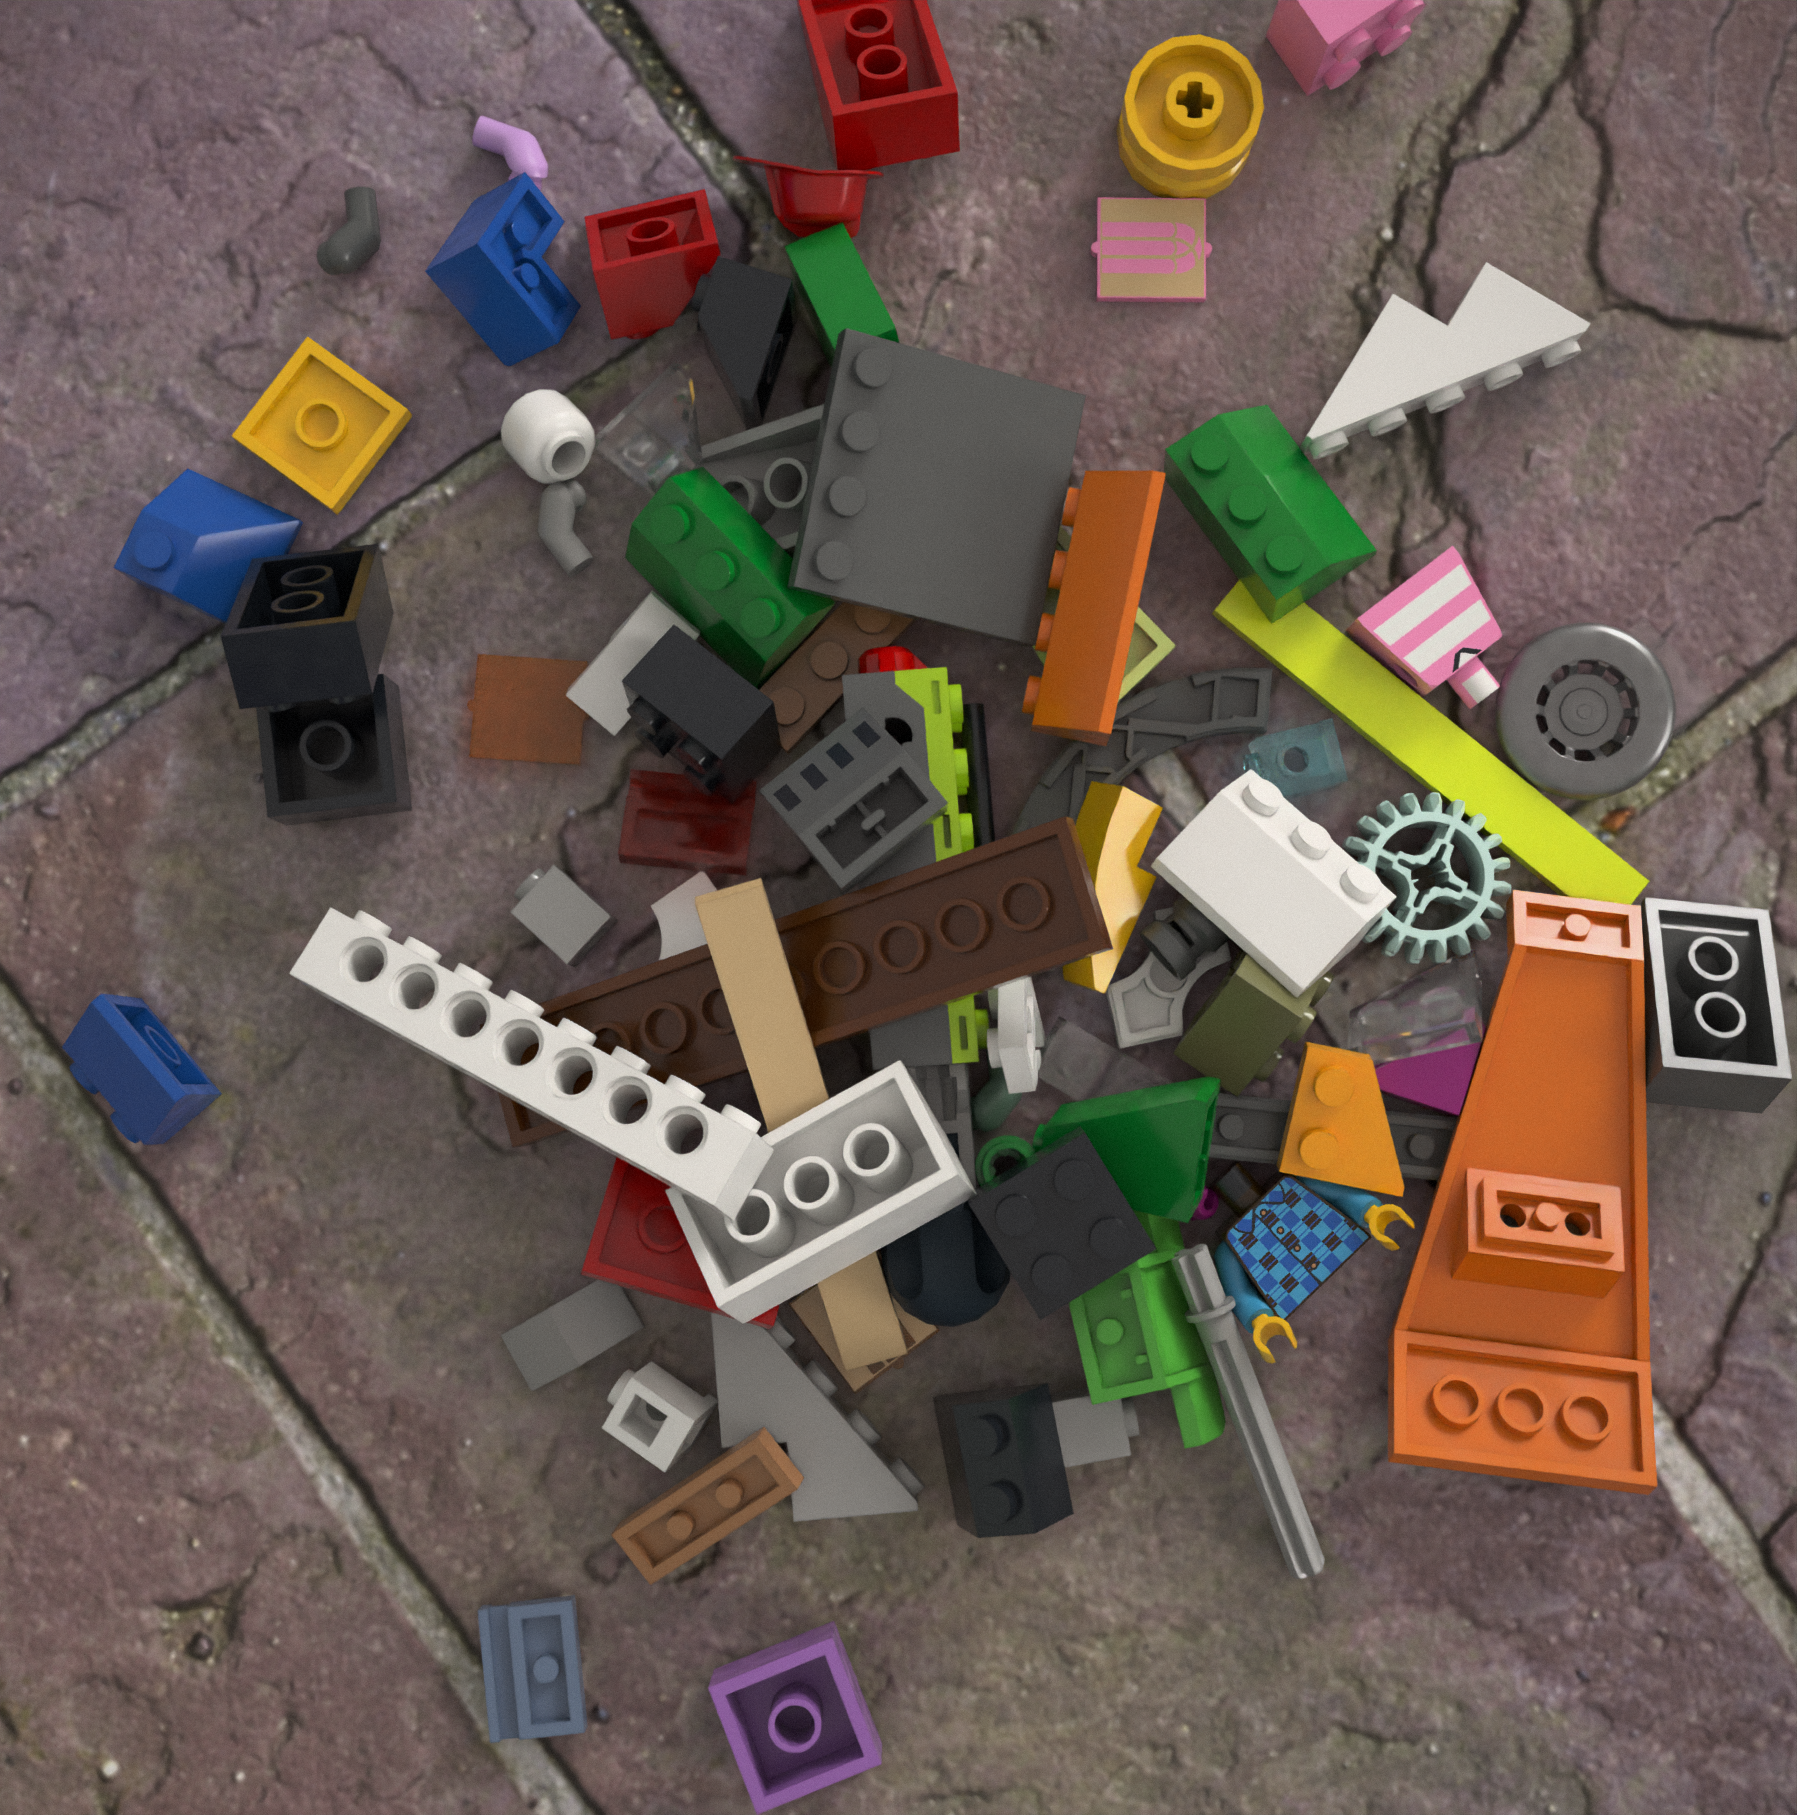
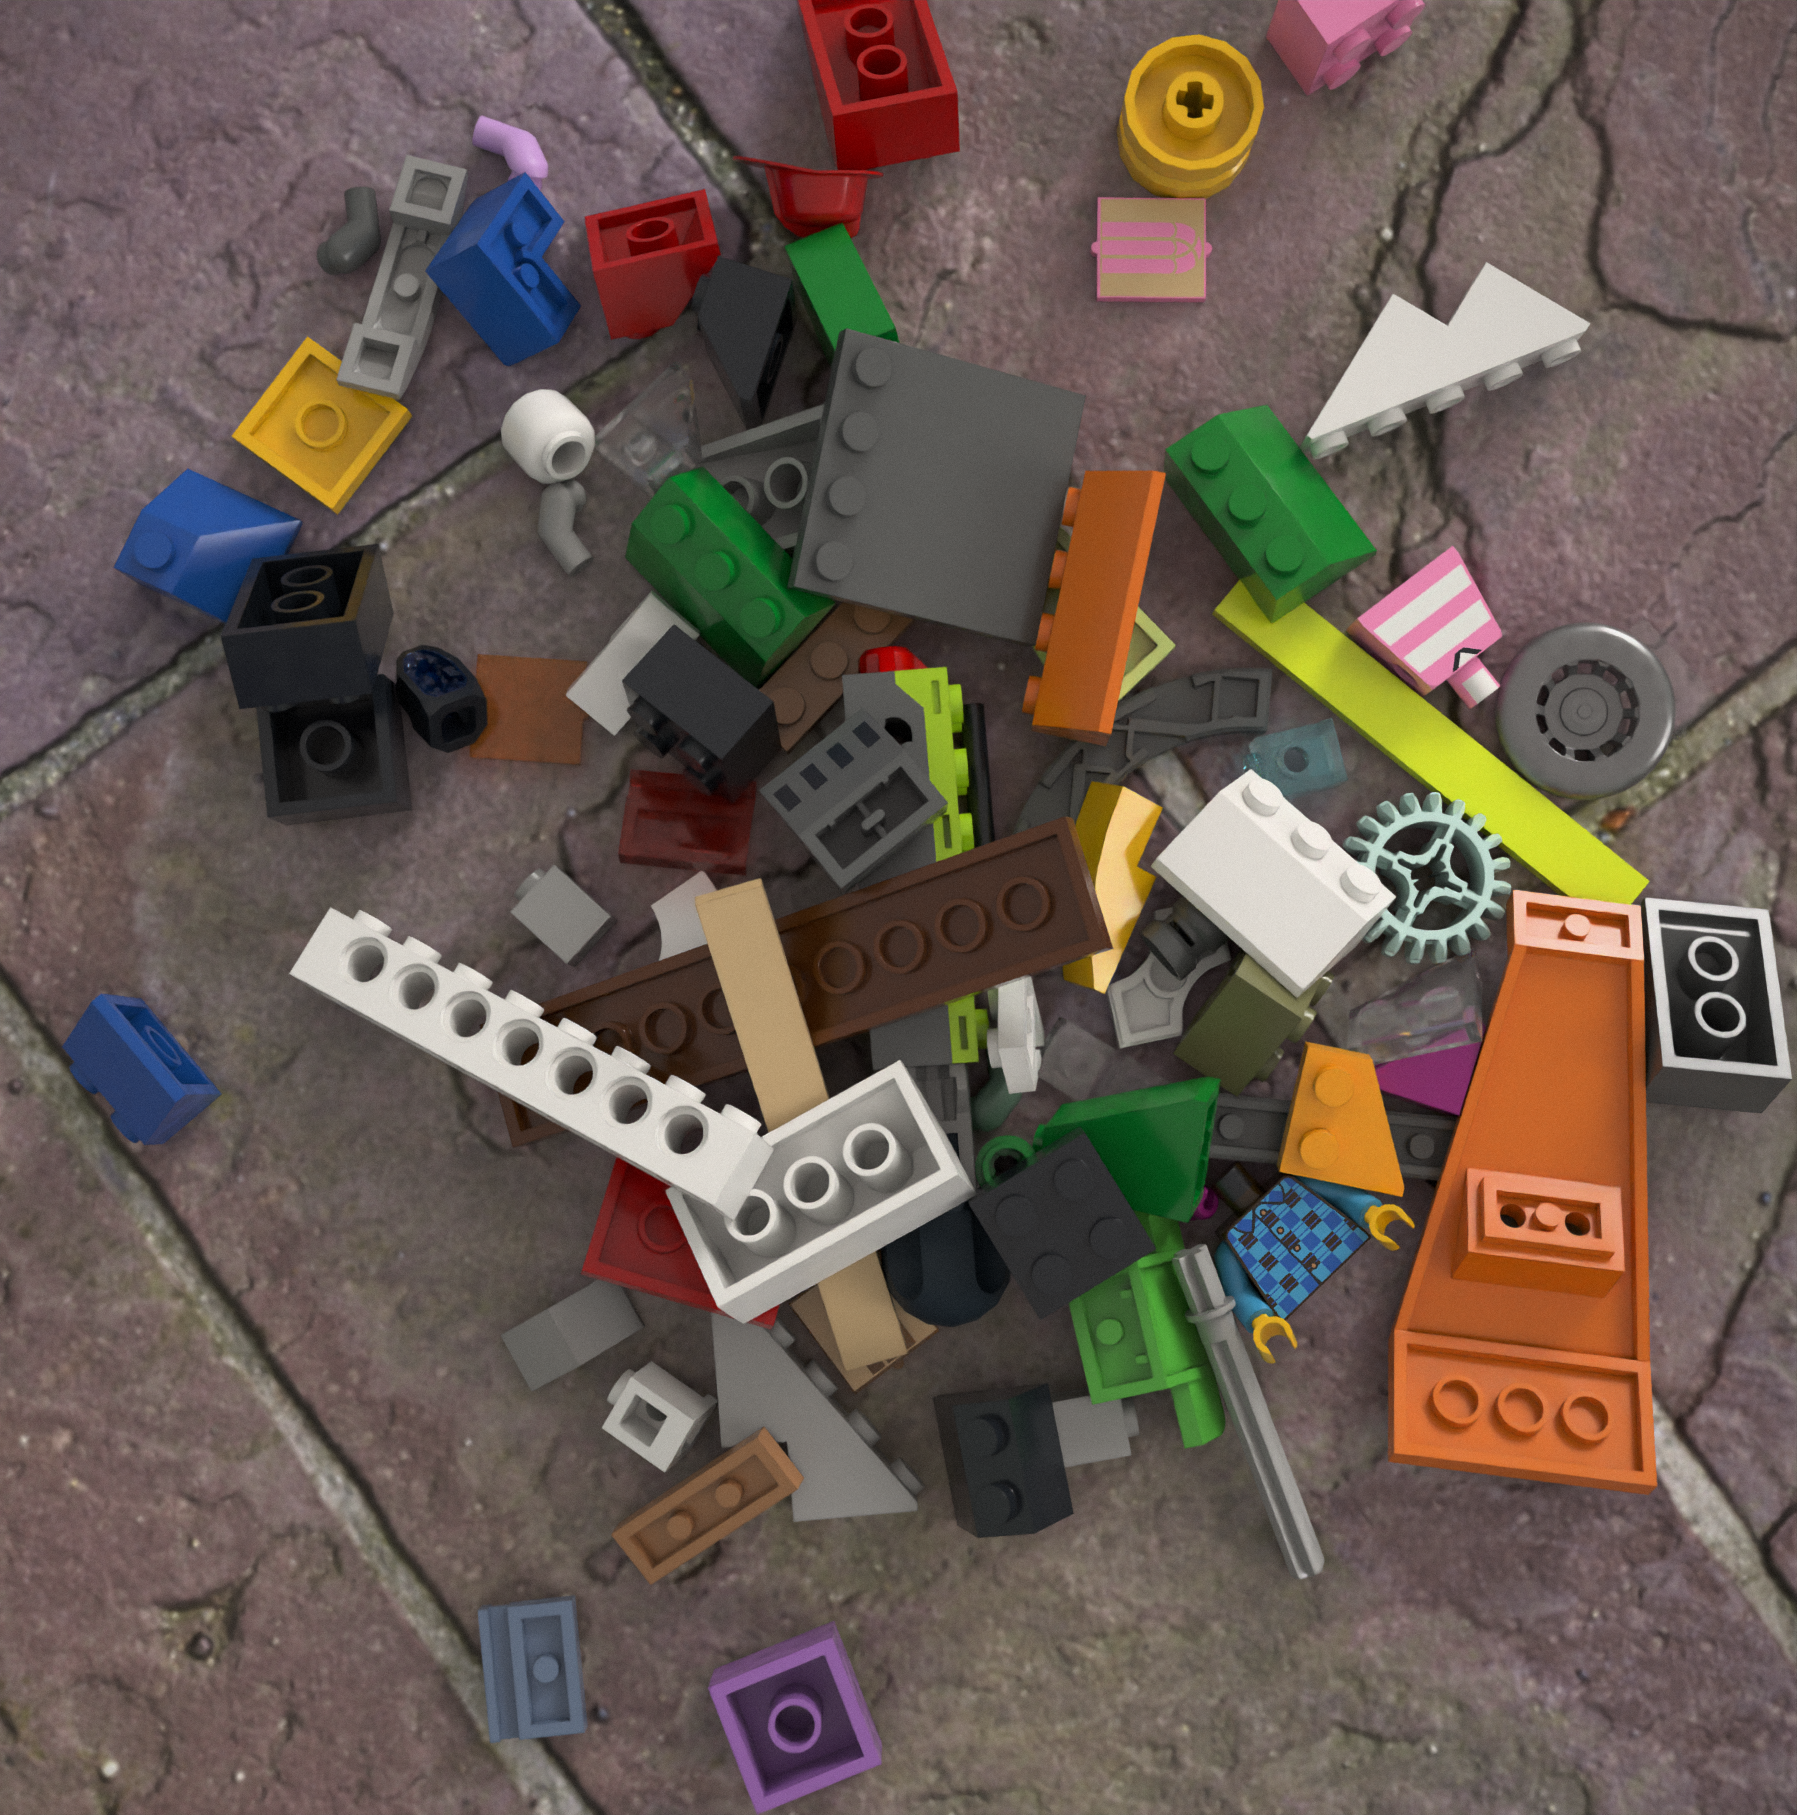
none -> light grey slope [336,155,469,400]
none -> black rock [395,645,488,753]

